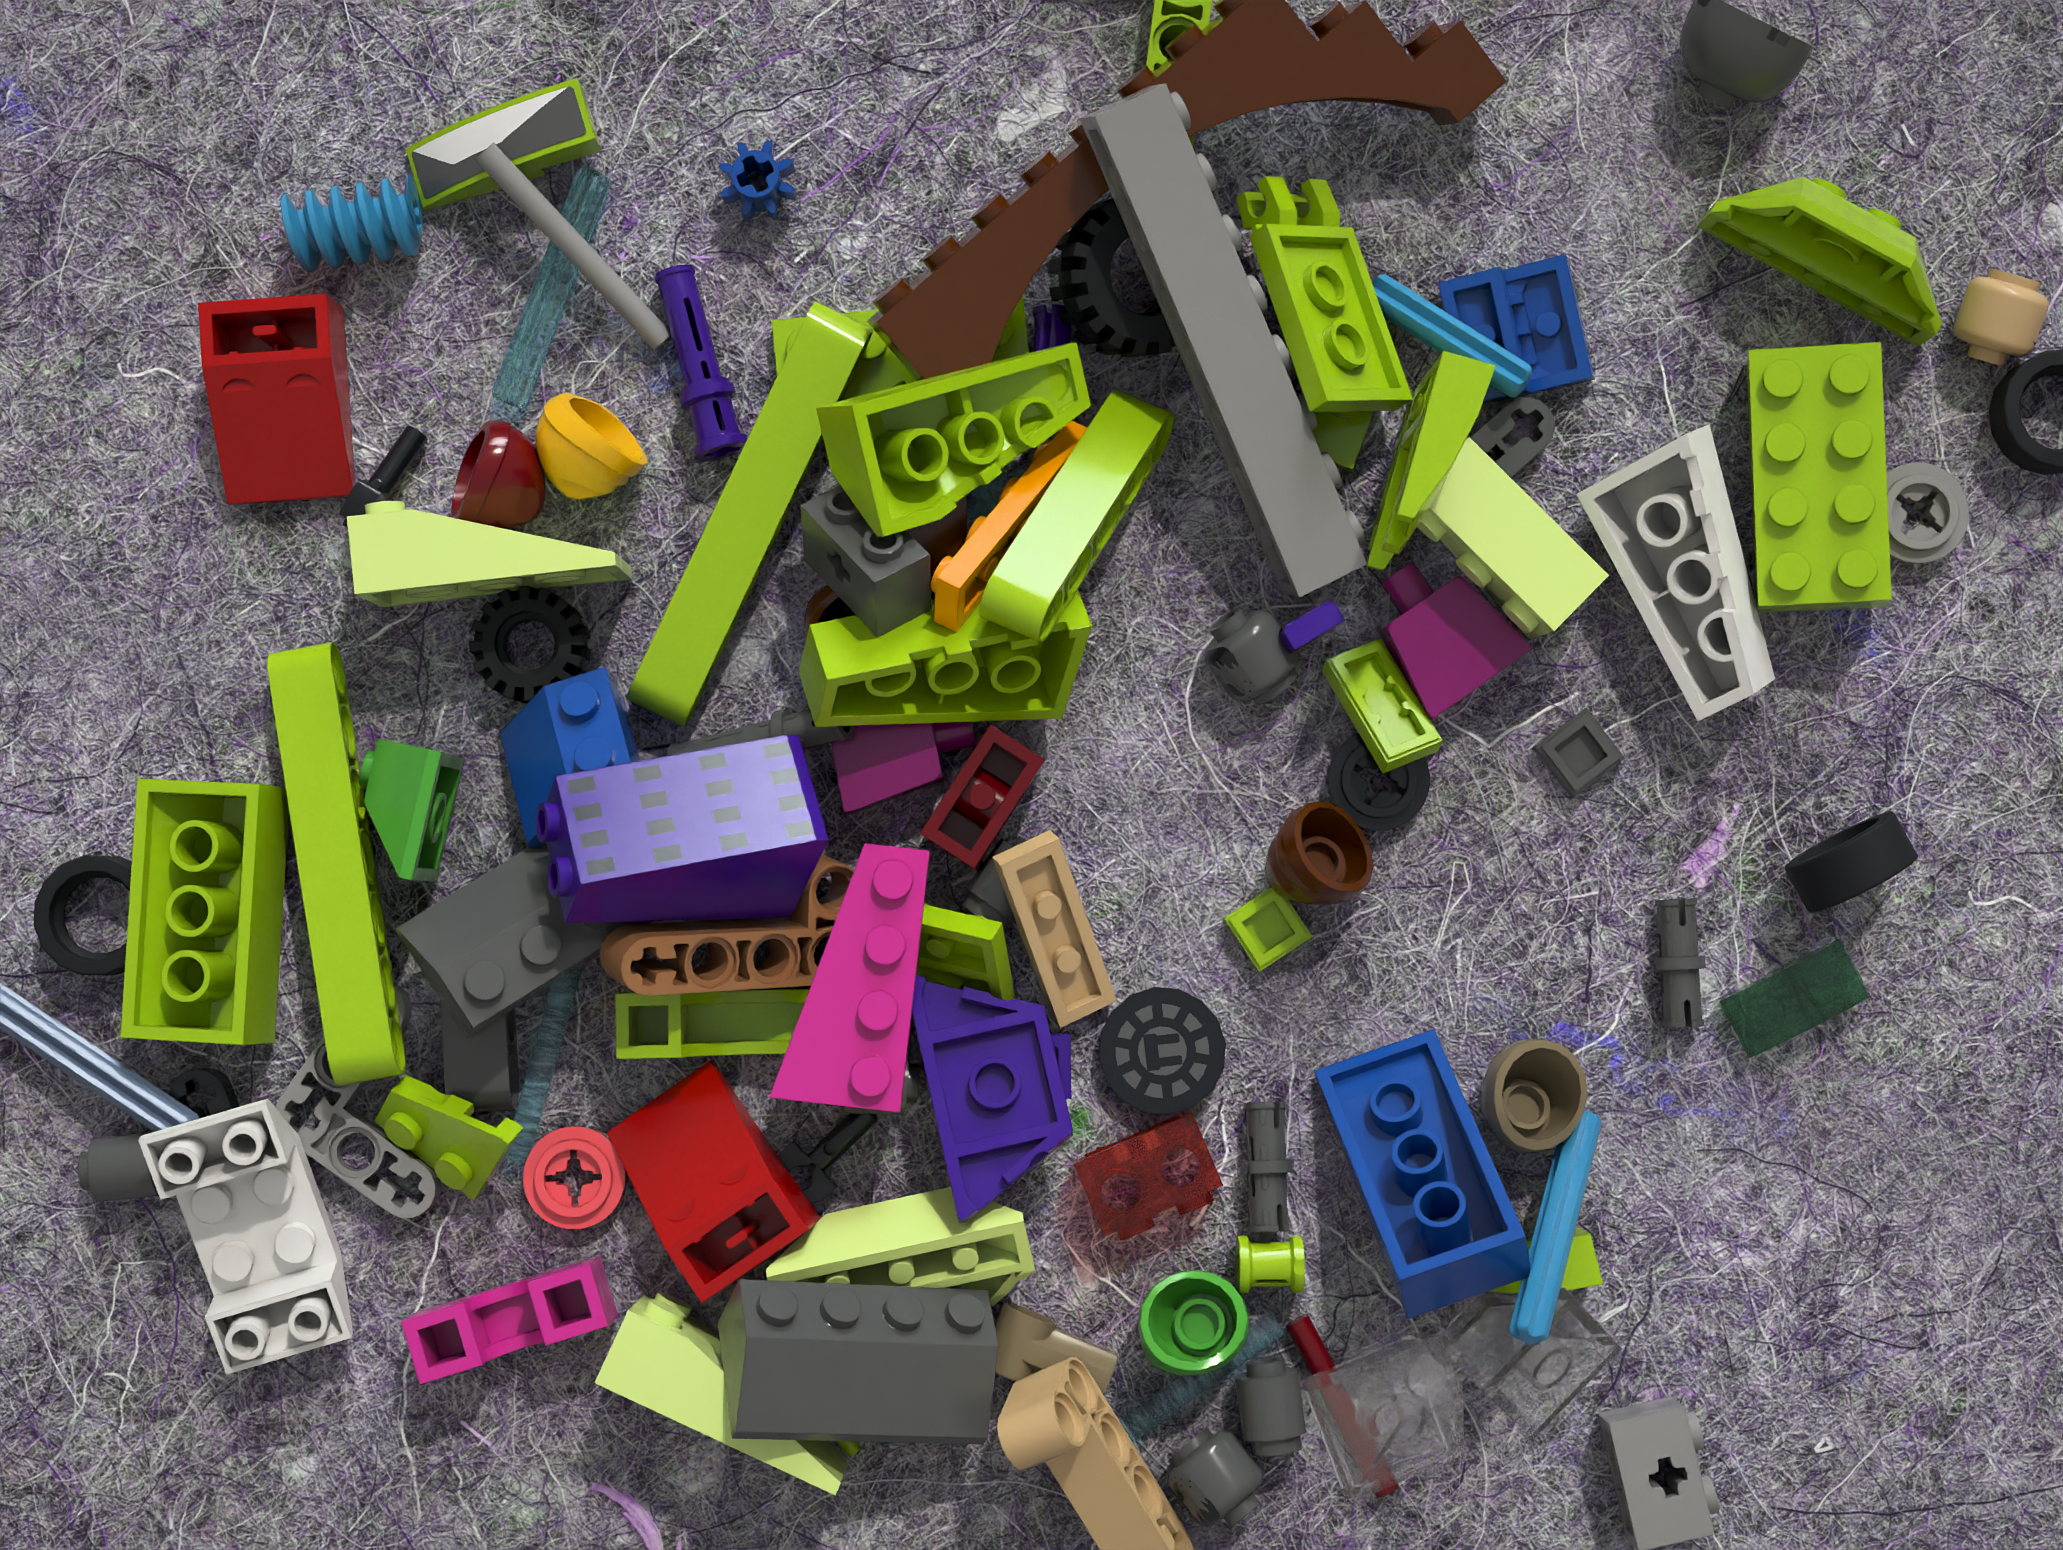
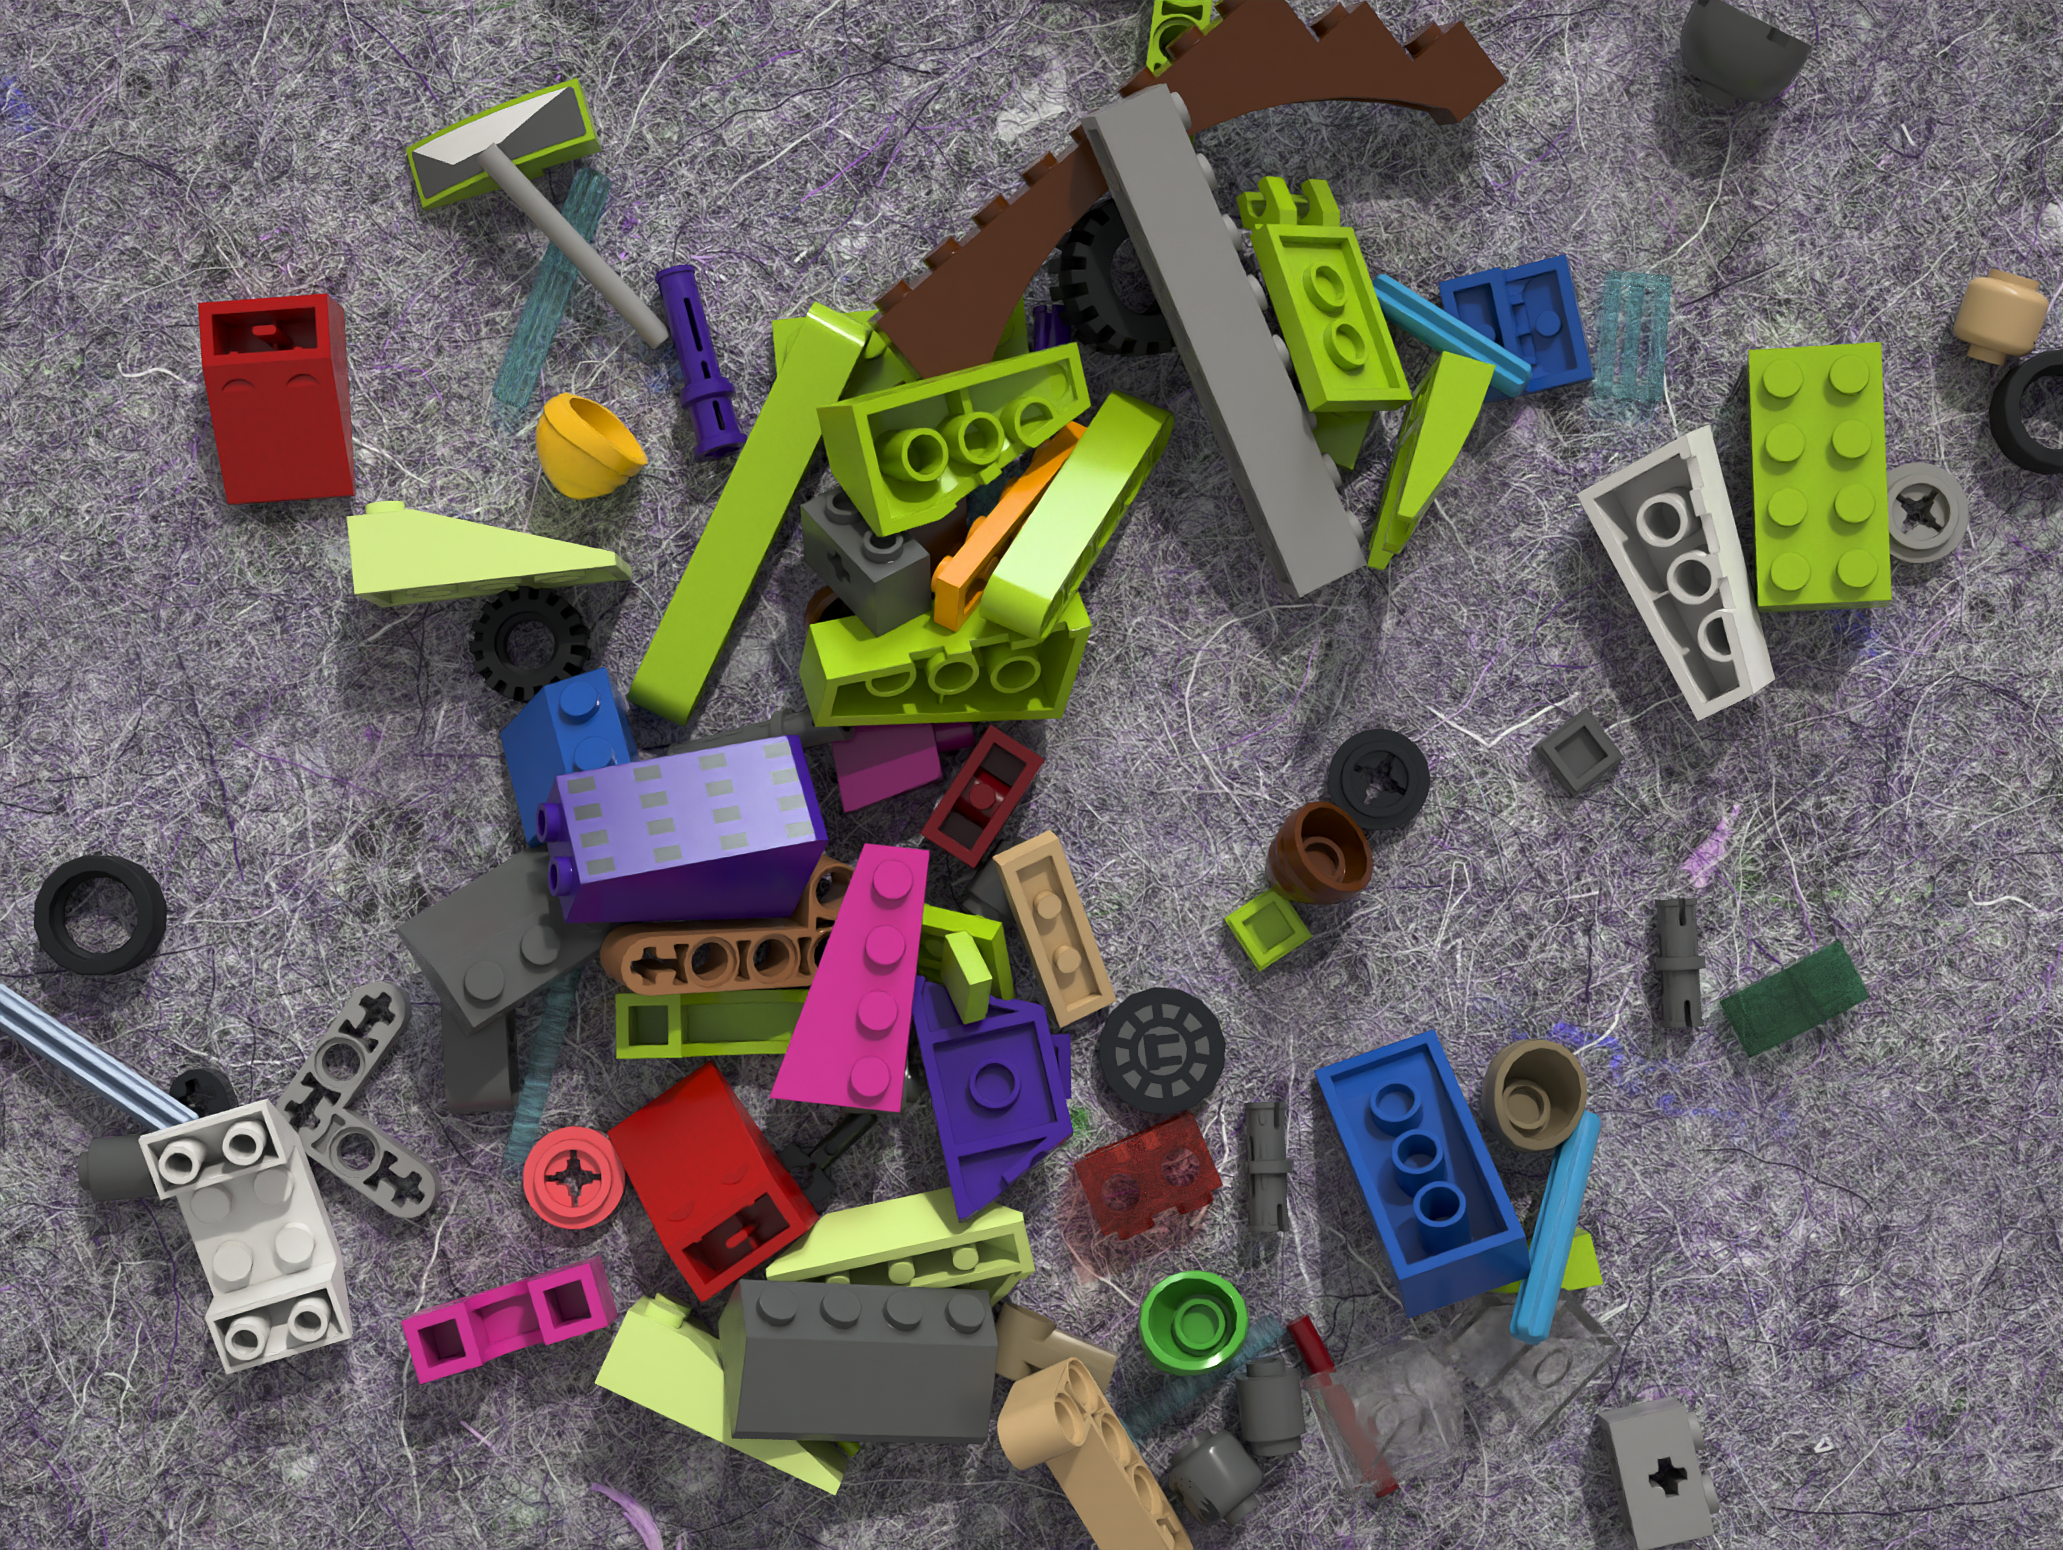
lime slope [120,778,289,1045] -> none
lime beam [267,642,406,1086] -> none
dark azure piece [280,174,423,272] -> none
black bar [339,426,428,528] -> none
bright green slope [359,739,465,882] -> none
lime wing [374,1075,523,1201] -> none
dark red hat [451,420,546,529] -> none
blue gear [719,140,797,222] -> none
dark grey head [1204,607,1299,705] -> none
lime bush [1235,1235,1305,1294] -> none
dark purple tile [1279,601,1345,653] -> none
lime plate [1322,638,1443,773] -> none
magenta torso [1380,561,1532,720] -> none
yellowish green wedge [1417,437,1609,639] -> none
dark grey beam [1470,397,1555,478] -> none
lime wedge [1697,177,1942,347] -> none
black tyre [1785,811,1918,913] -> none
none -> lime tile [940,930,992,1024]
none -> clear light blue tile [1595,270,1672,404]

